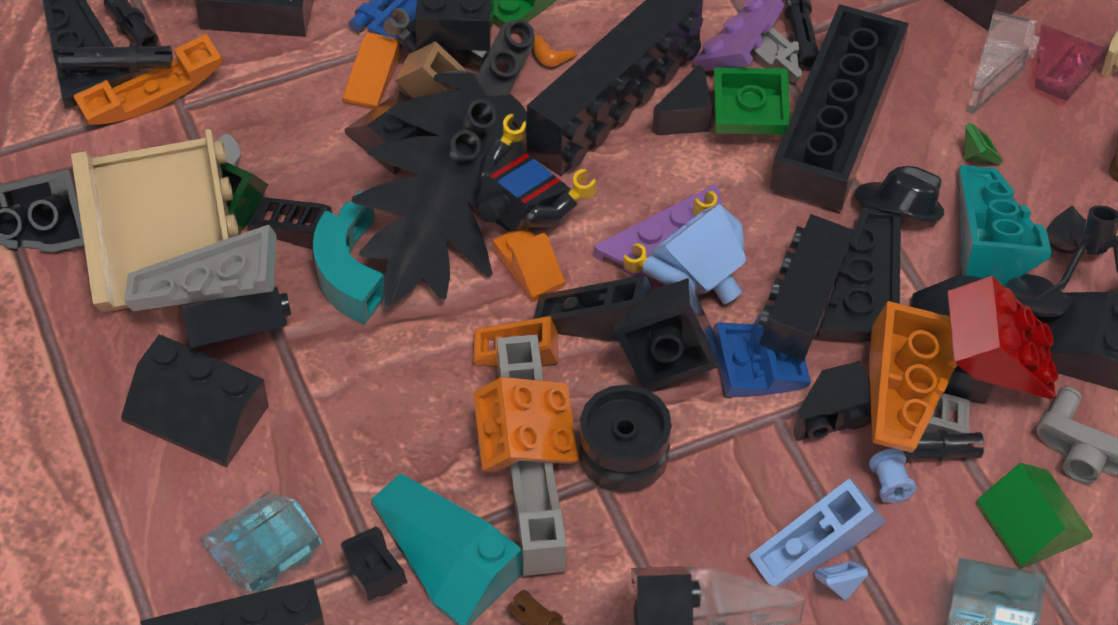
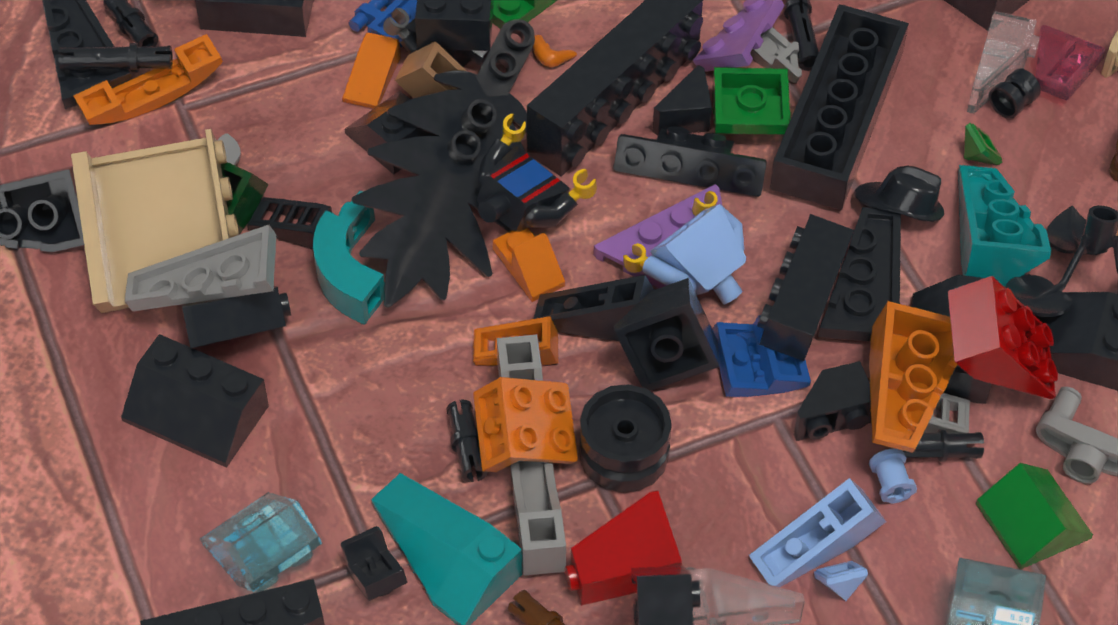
none -> black pin [446,399,488,482]
none -> red slope [565,490,682,606]
none -> black bracket [614,126,767,197]
none -> black wheel [989,68,1041,118]

